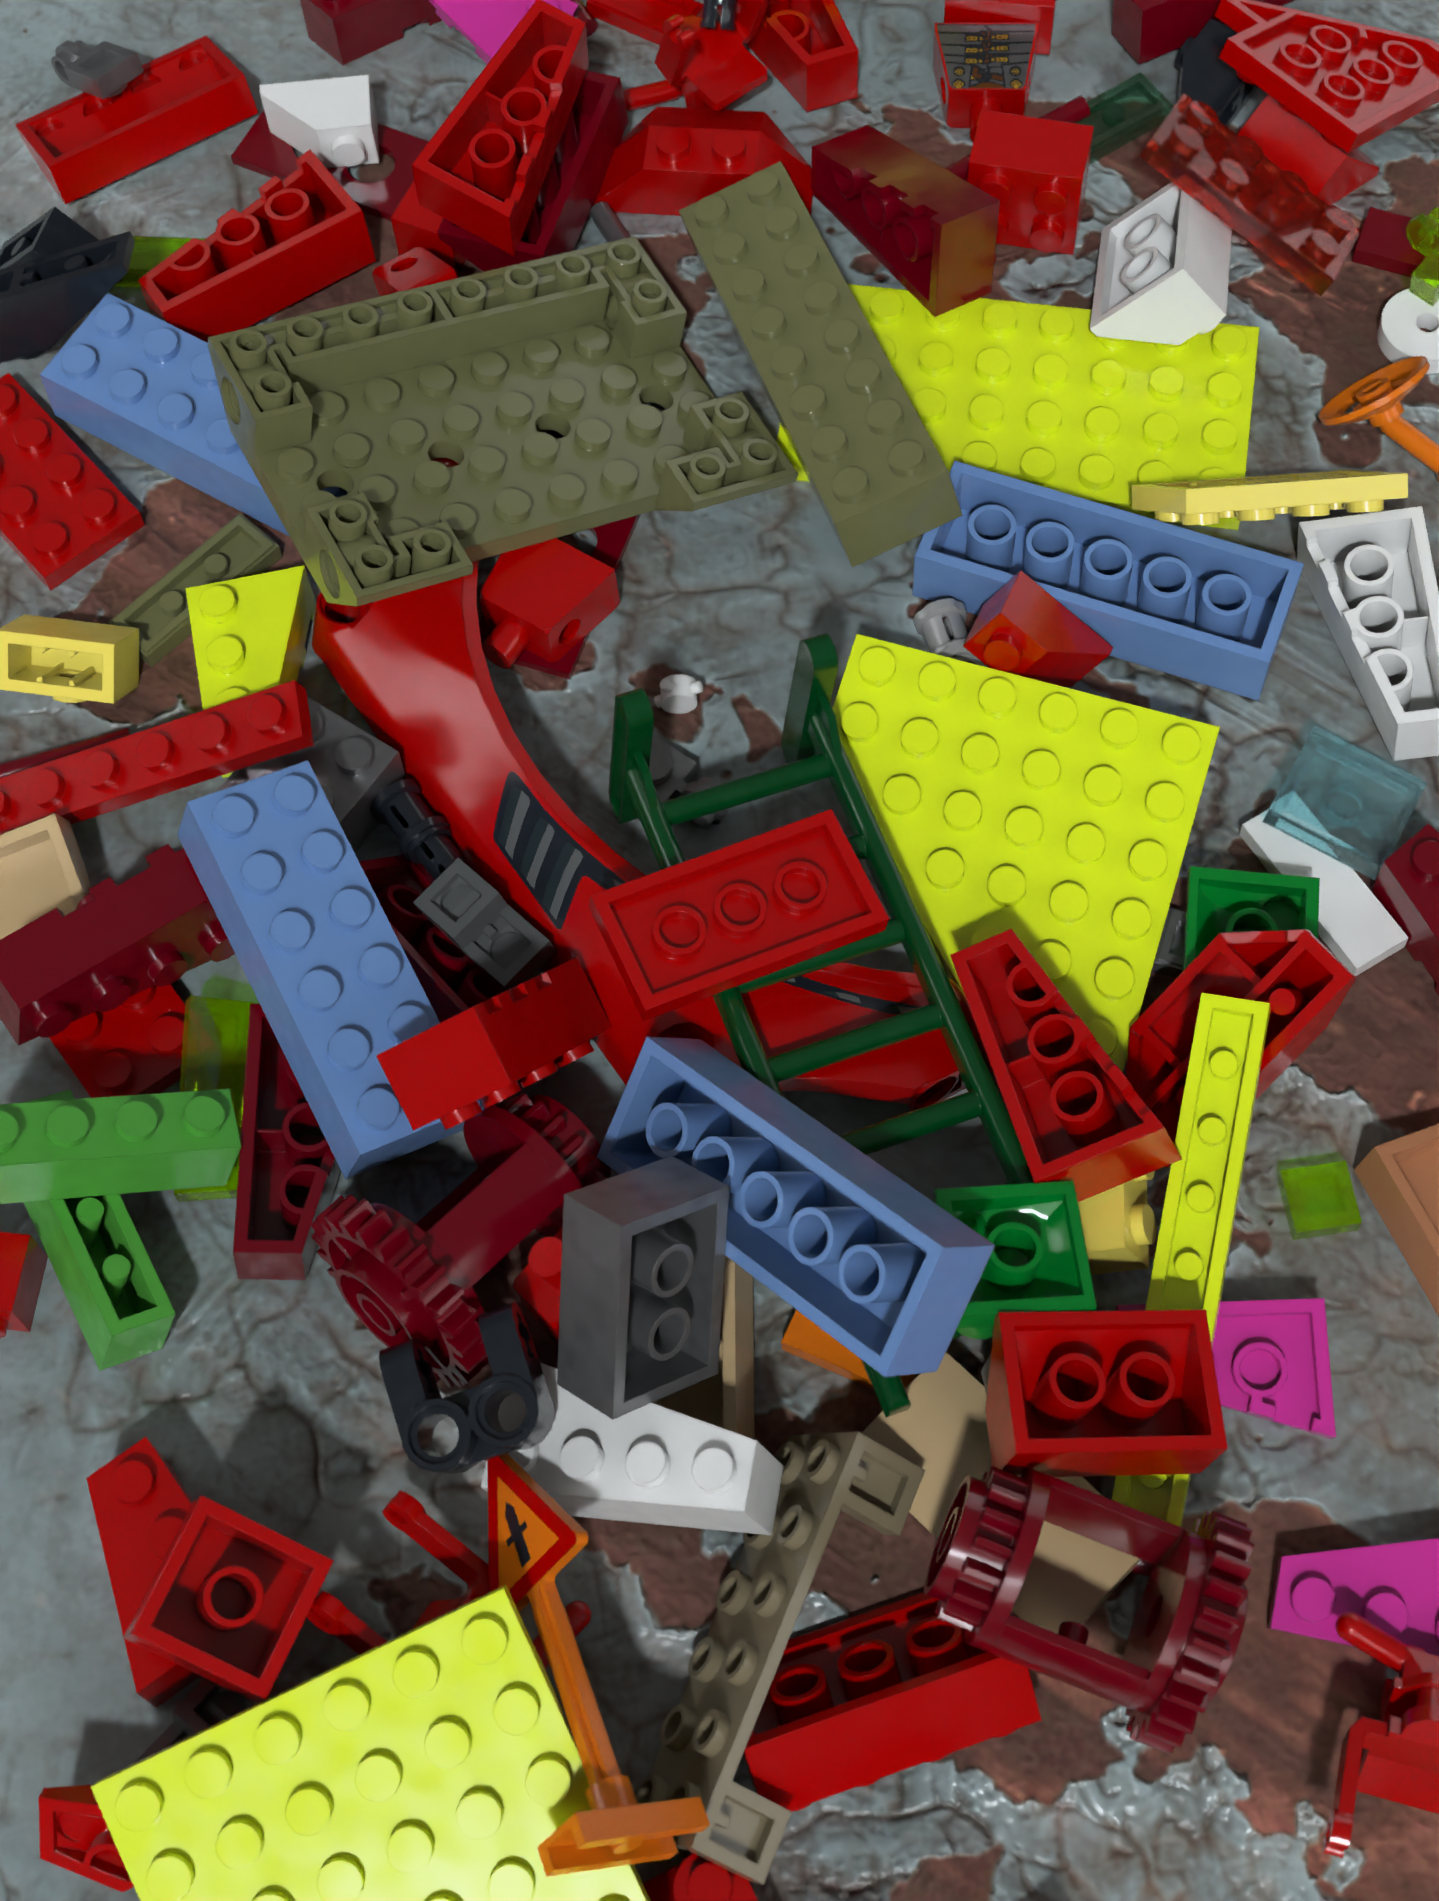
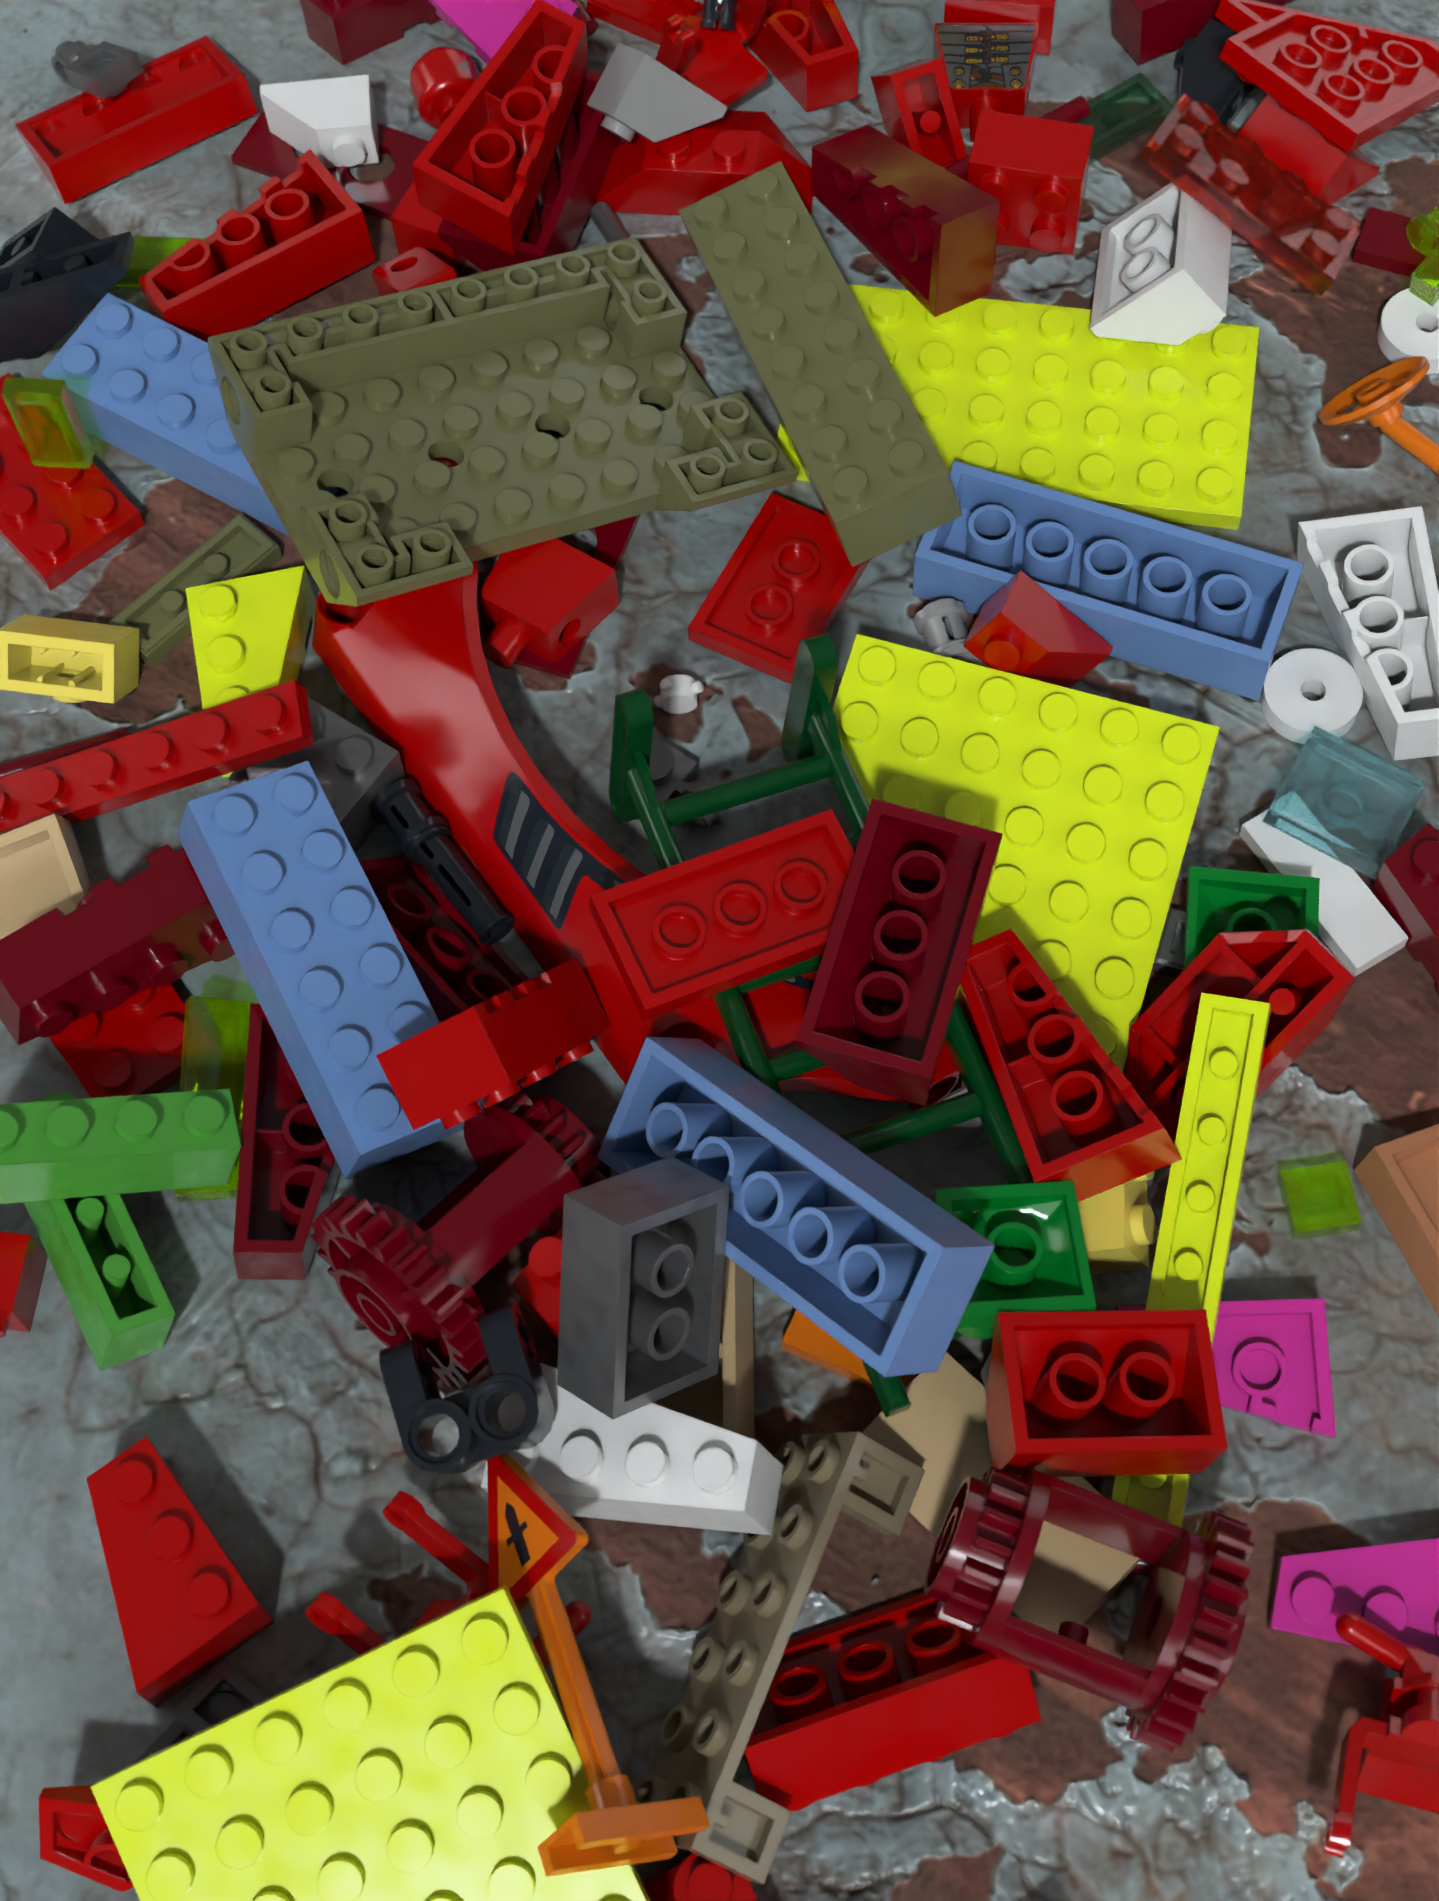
red brick [123,1495,334,1702] -> none
dark grey slope [413,858,557,991] -> none
light yellow plate [1132,470,1408,525] -> none
none -> clear neon green tile [2,377,94,469]
none -> red head [410,46,479,129]
none -> light grey slope [586,43,728,143]
none -> red plate [688,493,871,685]
none -> dark red slope [796,798,1003,1106]
none -> red slope [870,58,967,168]
none -> white piece [1260,648,1363,745]

